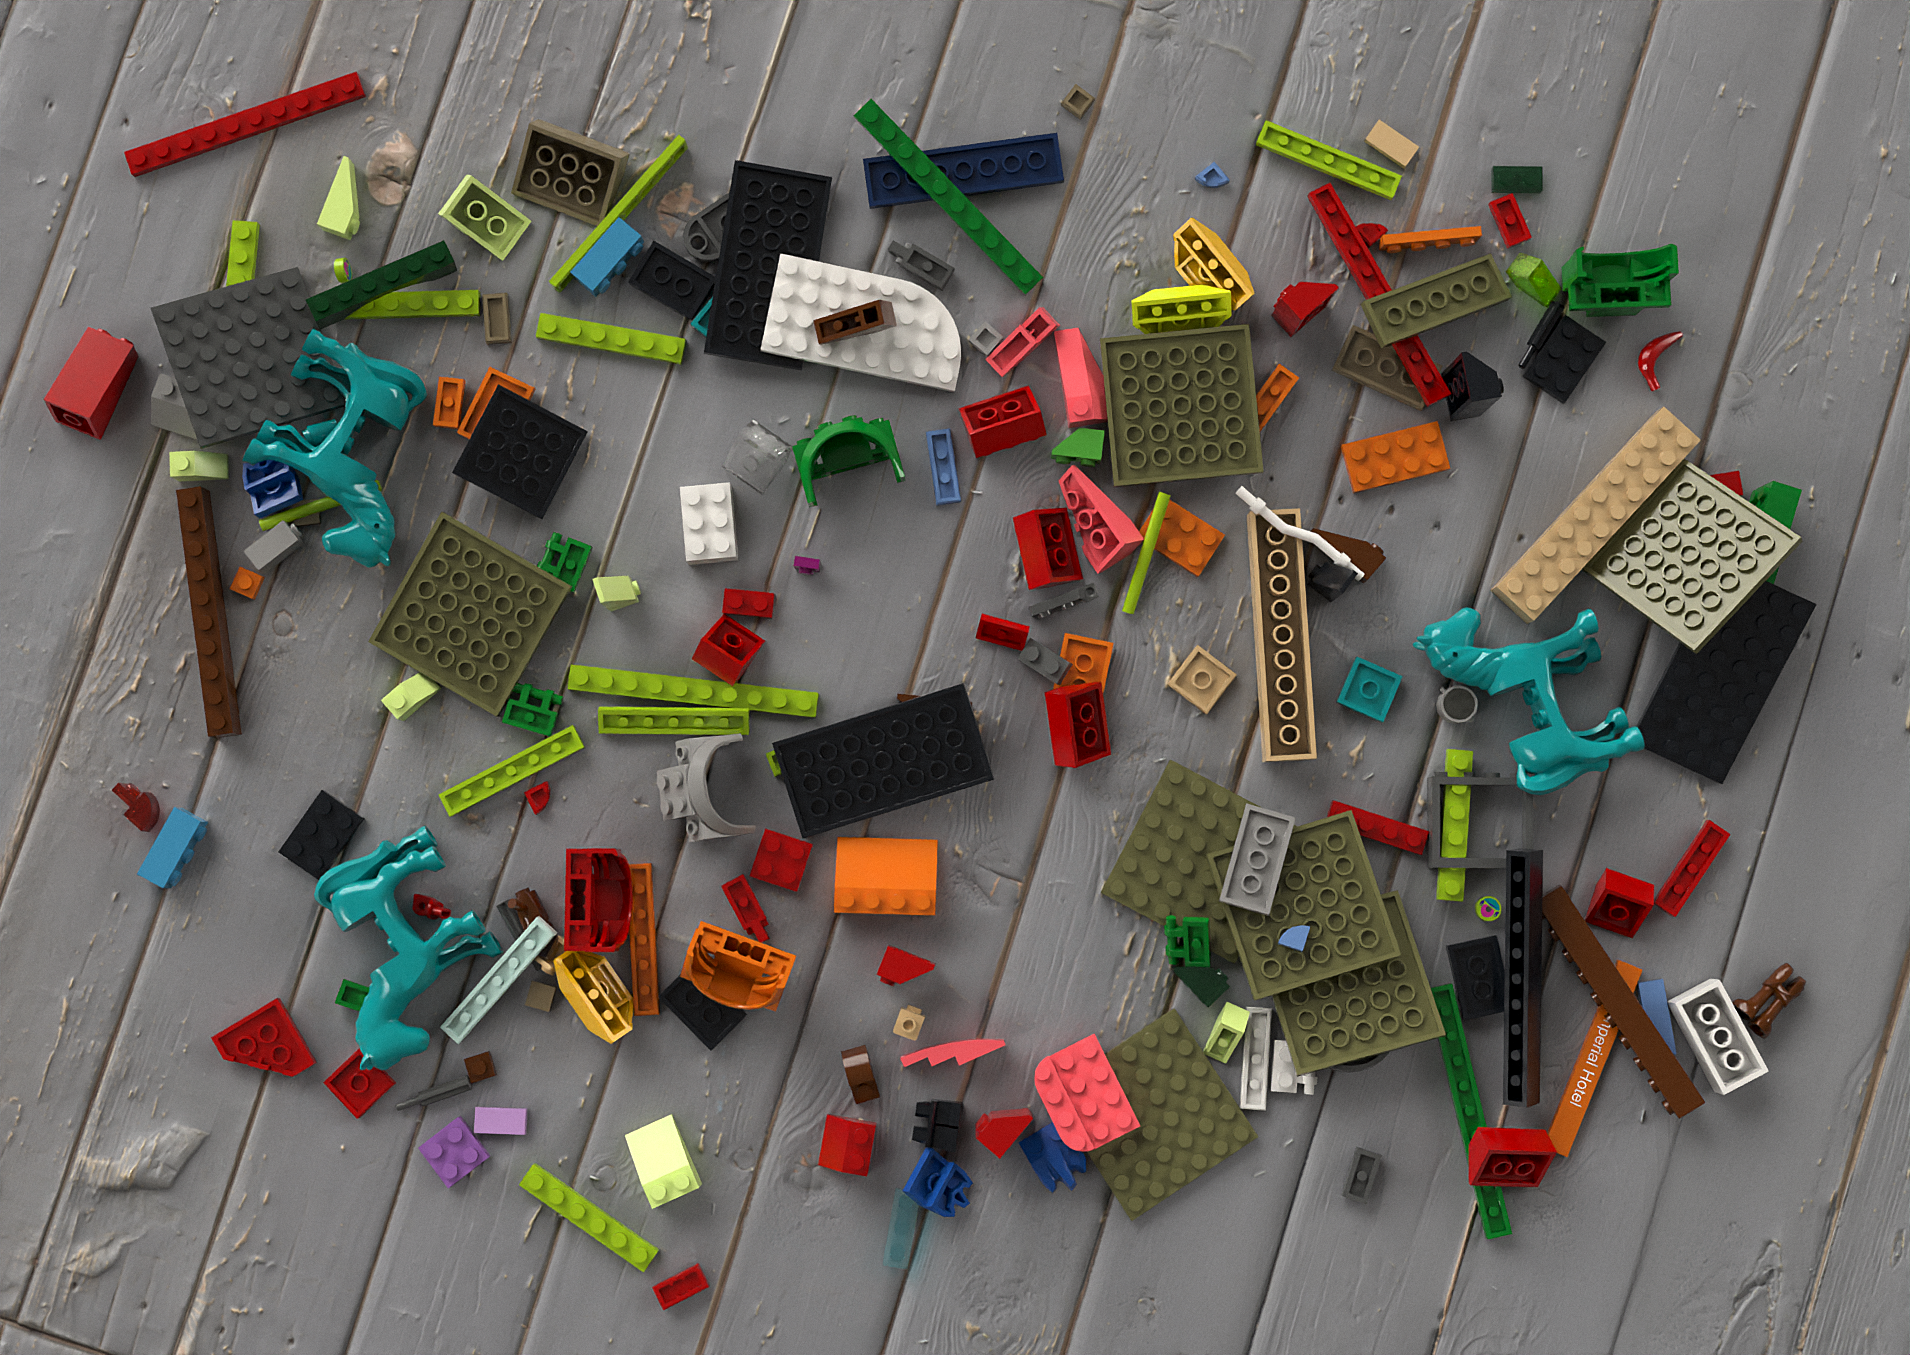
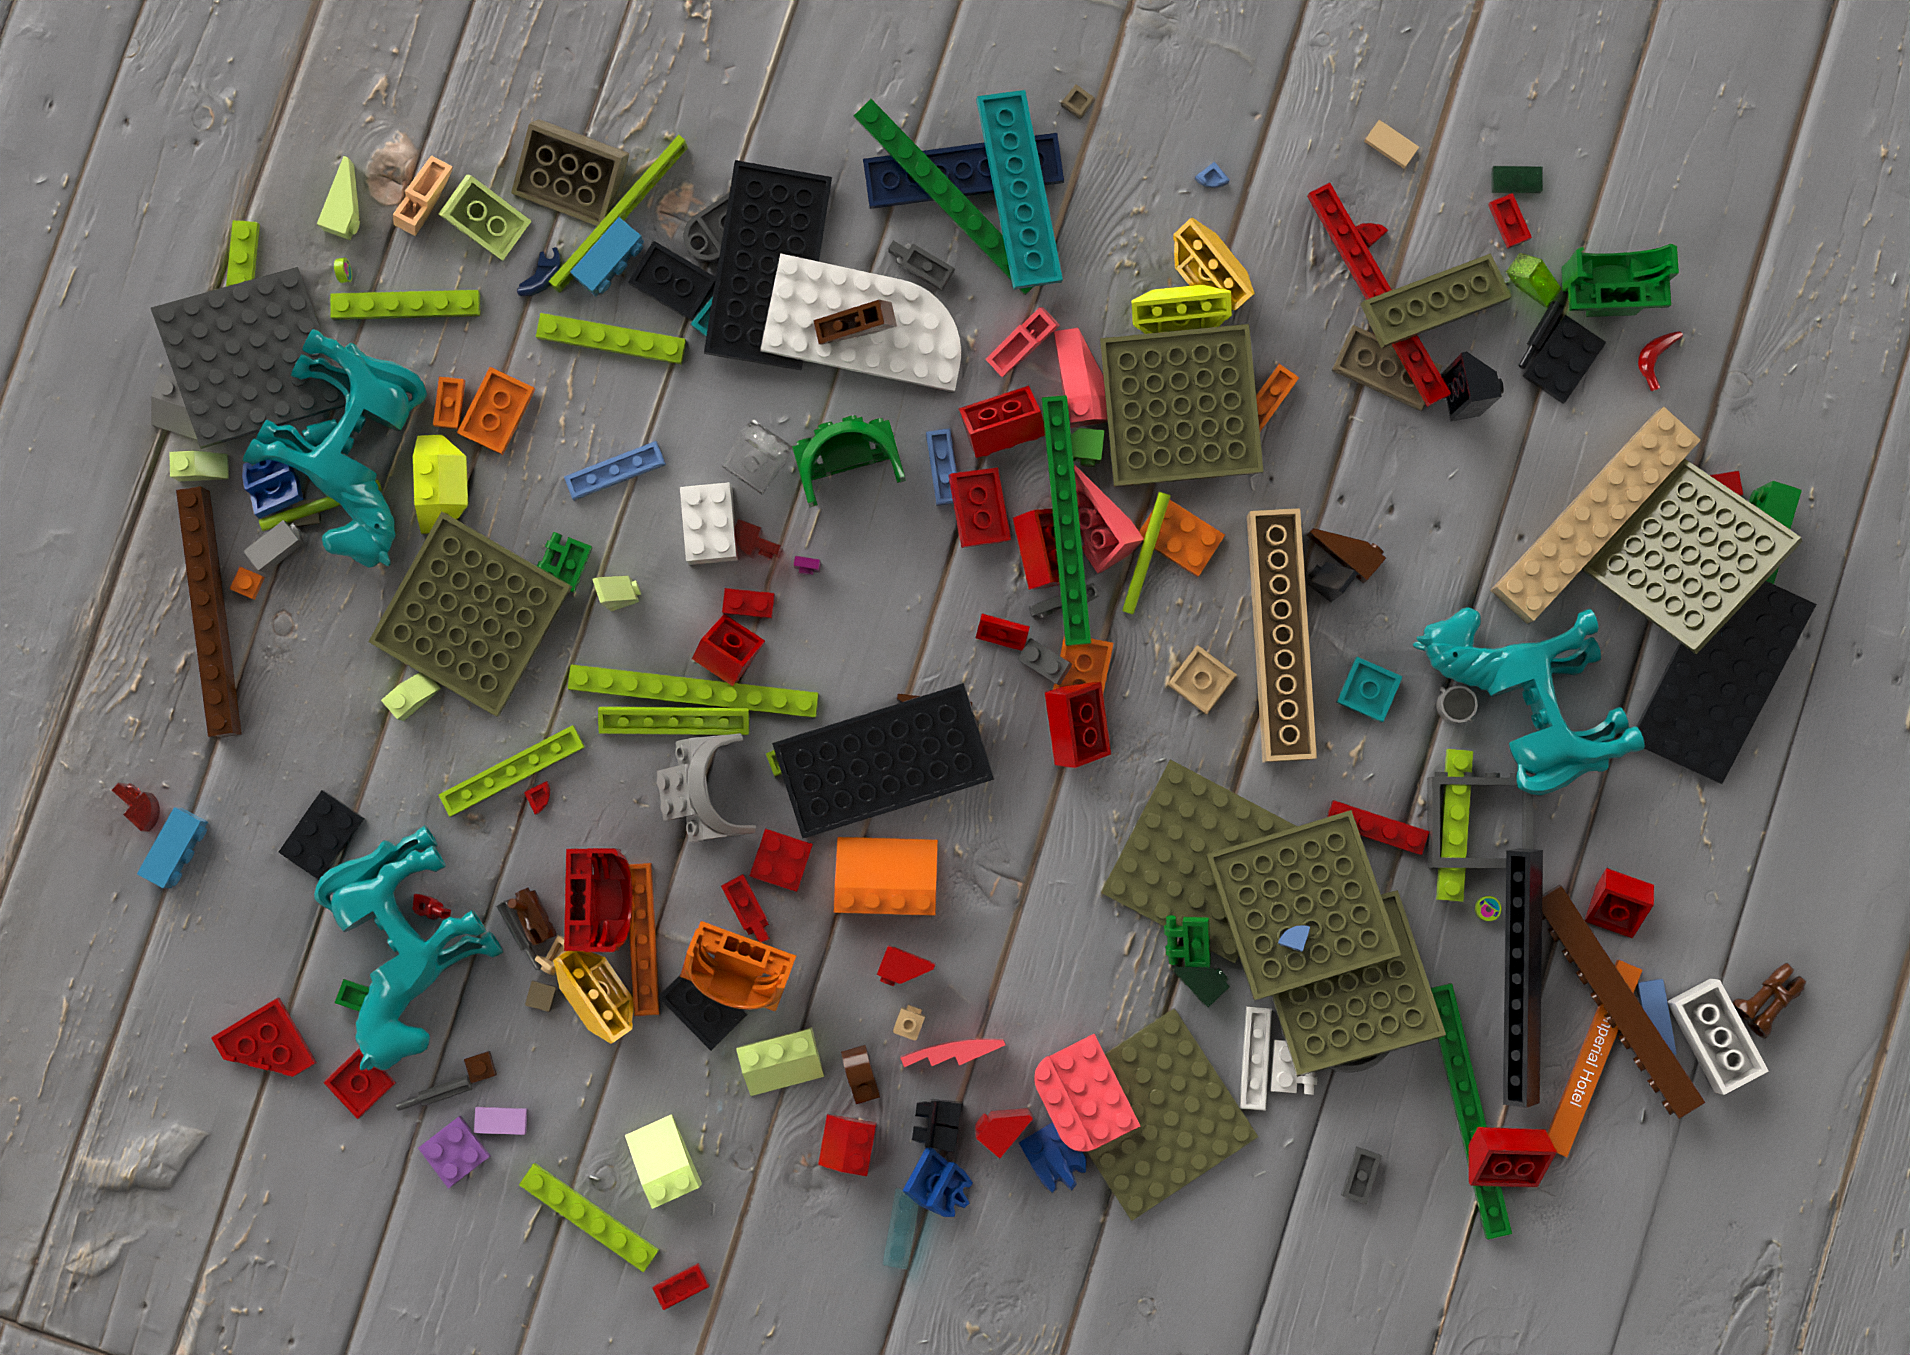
red slope [43,327,139,440] -> none
red plate [124,72,366,177] -> none
dark green arch [305,240,457,330] -> none
light aqua tile [440,916,558,1044] -> none
black plate [452,384,588,519] -> none
dark tan tile [482,293,512,345] -> none
green plate [502,683,564,736] -> none
light grey plate [969,321,1003,357] -> none
yellowish green slope [1203,1002,1250,1064] -> none
light grey plate [1219,803,1295,916] -> none
white bar [1235,486,1364,581] -> none
lime plate [1255,120,1402,200] -> none
red slope [1271,282,1339,337] -> none
orange plate [1341,421,1450,494] -> none
orange plate [1378,226,1482,253] -> none
black plate [1446,935,1505,1020] -> none
red plate [1654,820,1731,917] -> none
none -> light nougat slope [393,155,453,236]
none -> neon yellow wedge [413,434,468,534]
none -> dark blue piece [517,247,562,296]
none -> medium blue tile [564,441,666,501]
none -> clear red brick [735,519,783,560]
none -> yellowish green slope [736,1027,824,1096]
none -> red plate [948,467,1011,548]
none -> teal plate [976,90,1063,290]
none -> green plate [1041,395,1091,646]

